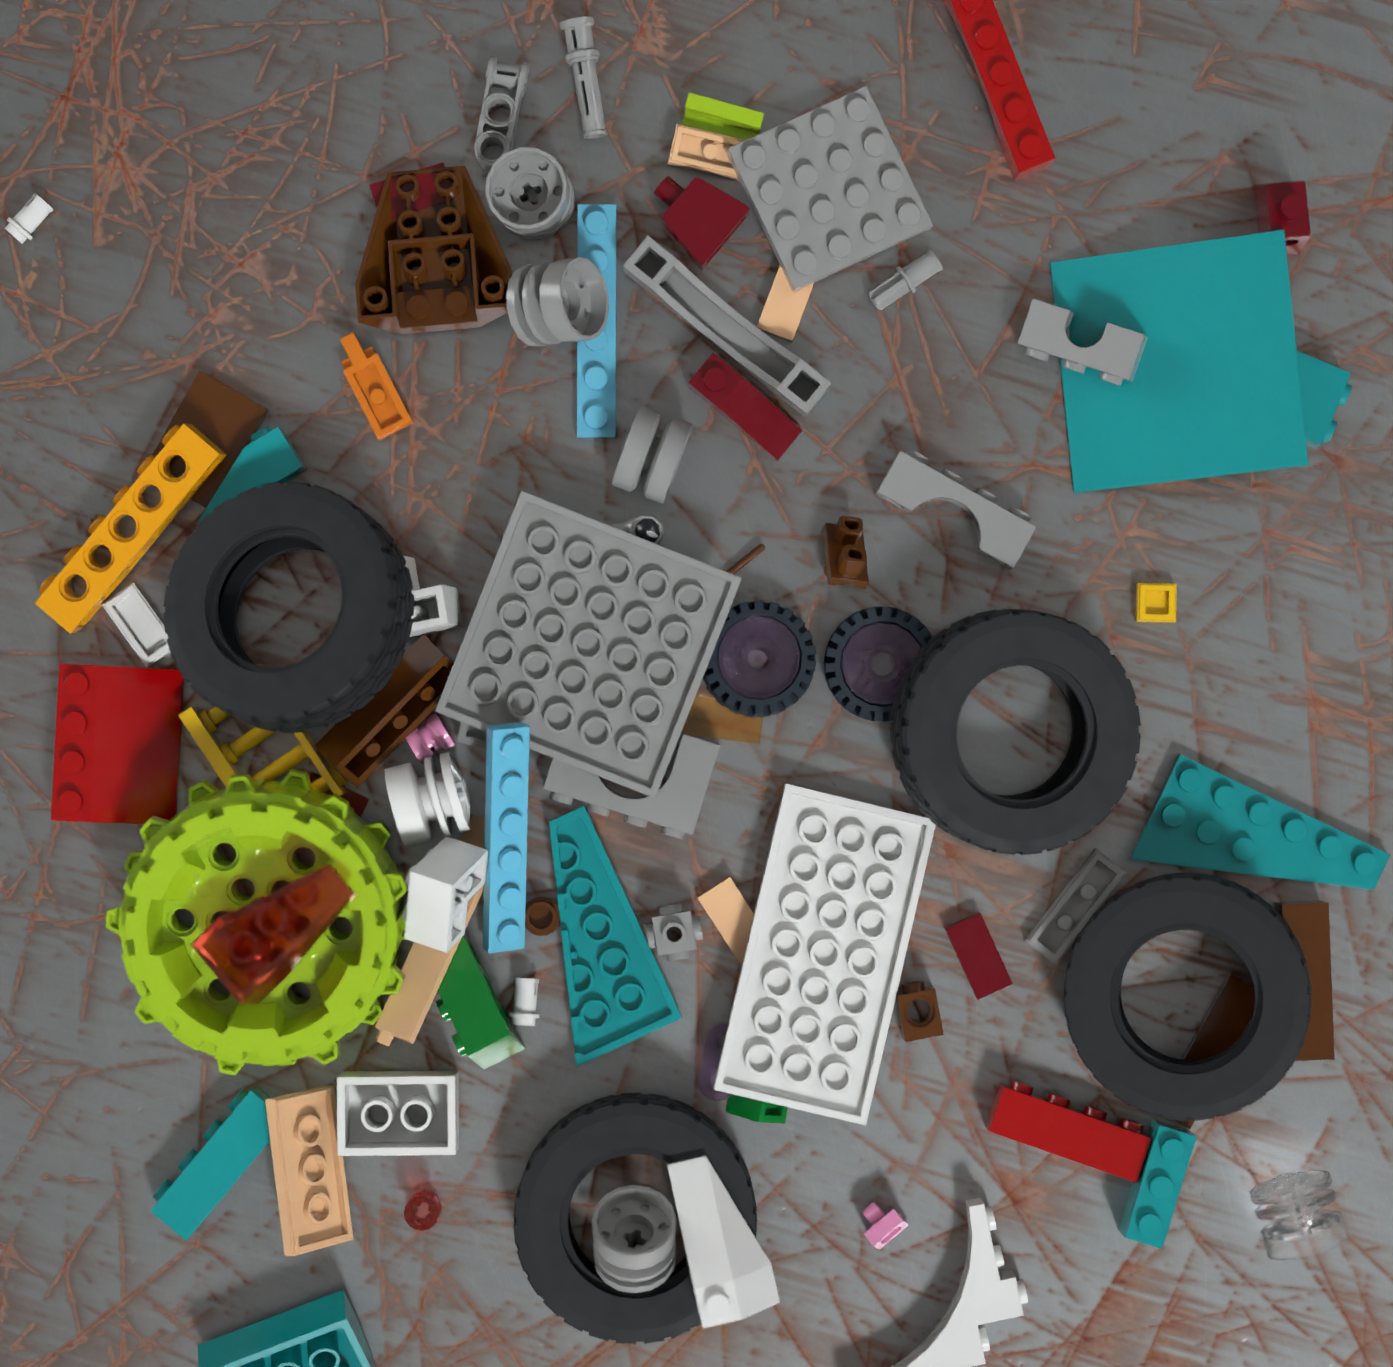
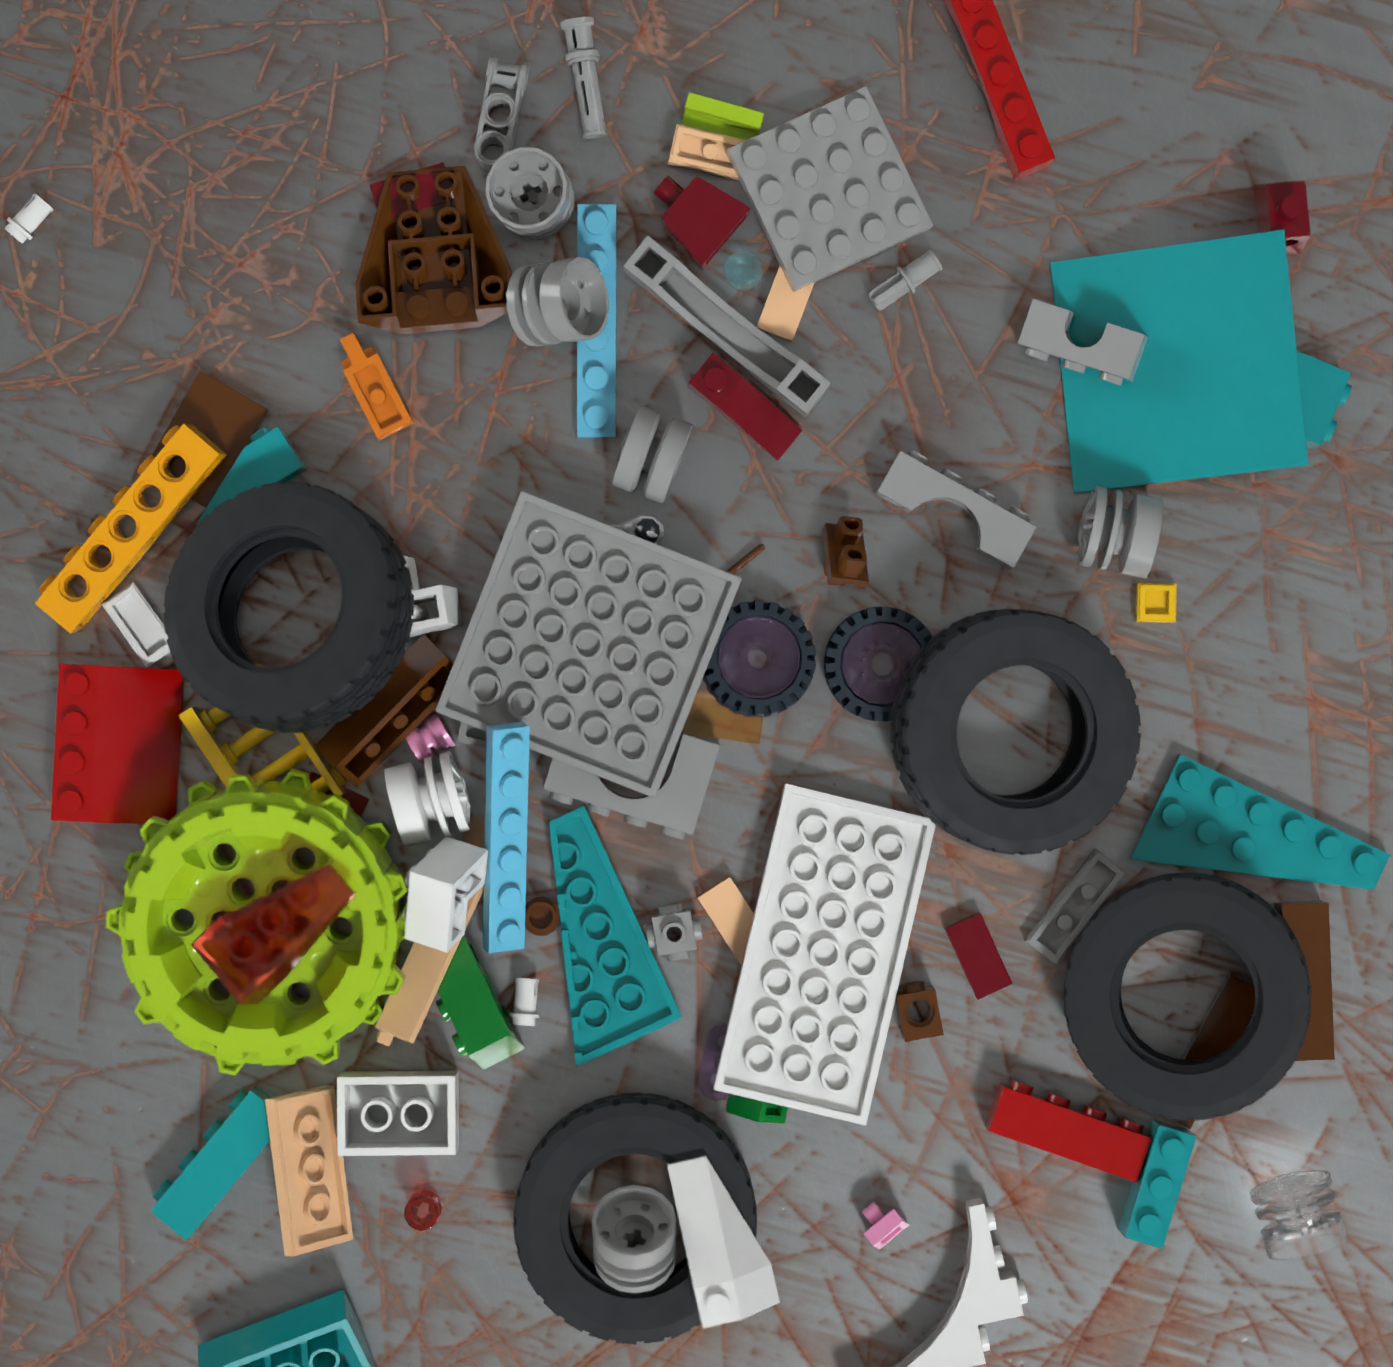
none -> clear light blue plate [724,251,763,291]
none -> light grey wheel [1078,486,1164,578]

